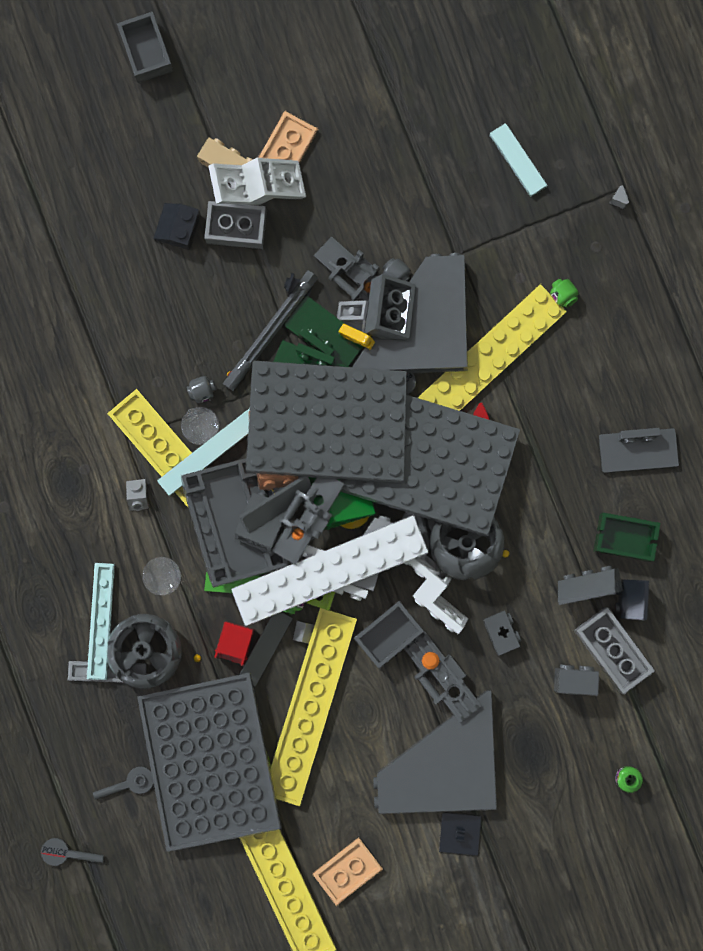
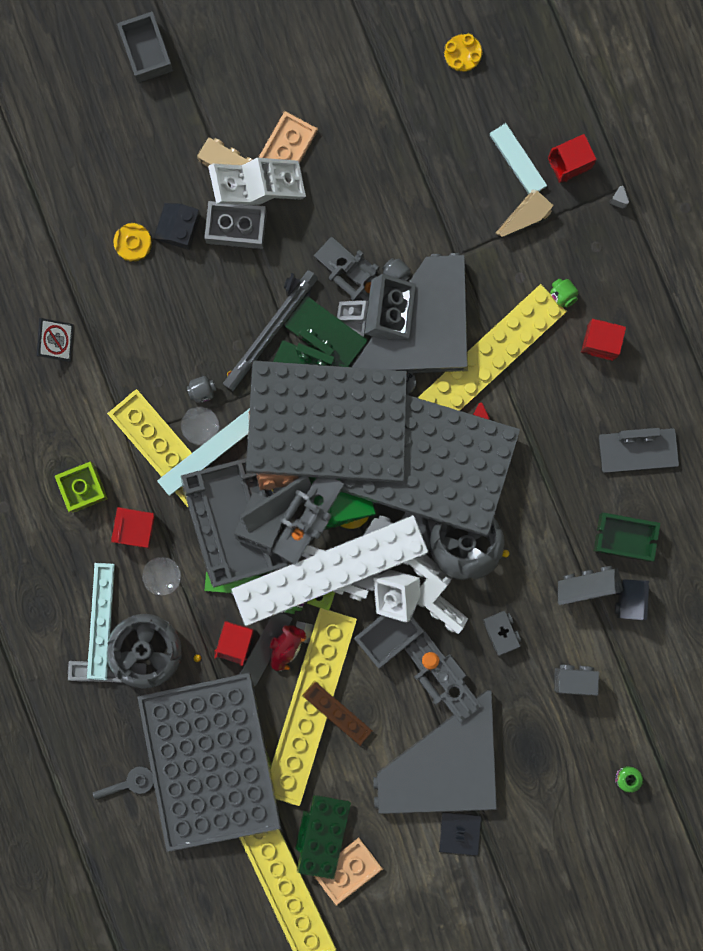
dark grey piece [41,838,104,866] -> none
light grey bracket [126,479,149,511] -> none
yellow piece [338,324,375,350] -> none
light grey brick [574,607,654,694] -> none
none -> piece [37,318,73,362]
none -> lime brick [55,461,108,513]
none -> red piece [111,507,155,549]
none -> yellow tile [114,223,152,261]
none -> dark red animal [270,626,307,671]
none -> dark green bracket [295,795,351,879]
none -> reddish brown tile [302,681,372,746]
none -> white slope [374,570,420,622]
none -> yellow dish [444,34,482,71]
none -> tan slope [496,190,554,237]
none -> red piece [548,134,597,183]
none -> red piece [581,319,626,361]

